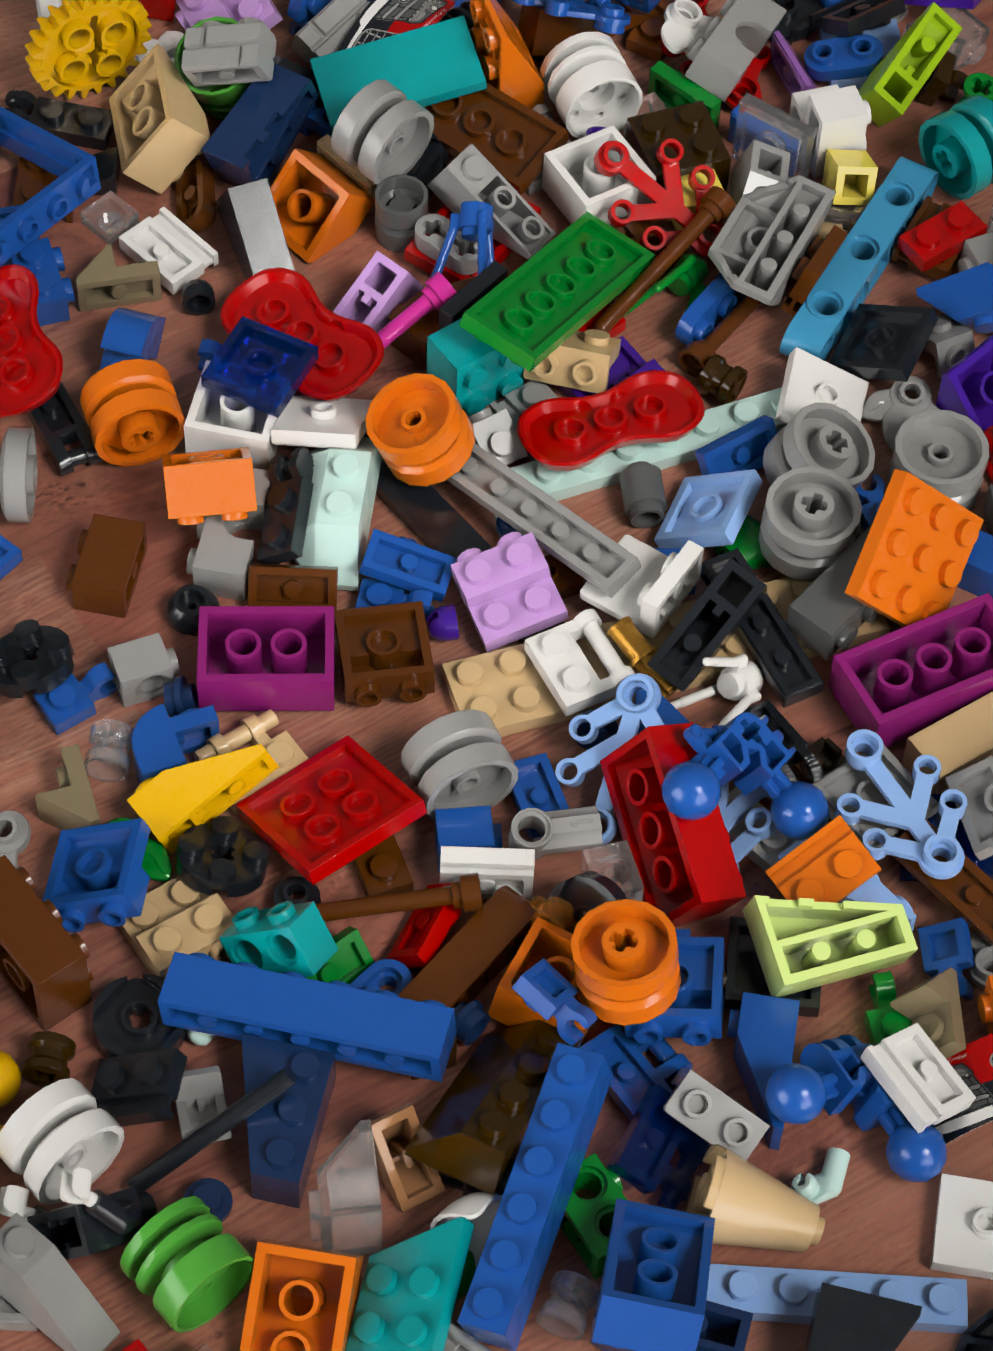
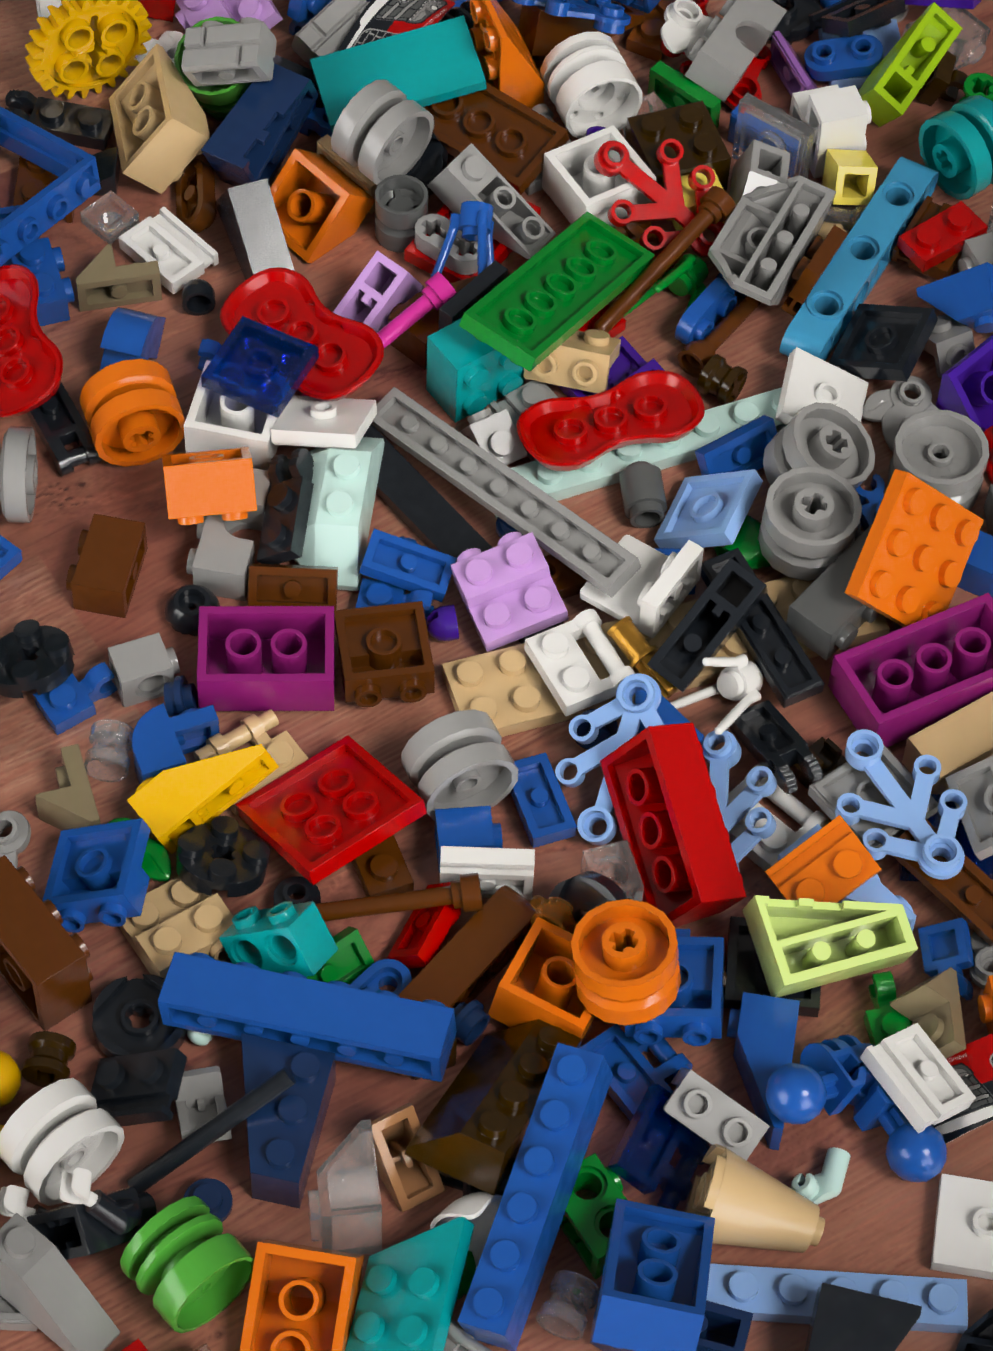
orange wheel [365,373,475,486] -> none
light grey piece [508,806,603,861] -> none
blue plate [512,958,598,1046] -> none
blue piece [661,712,829,840] -> none

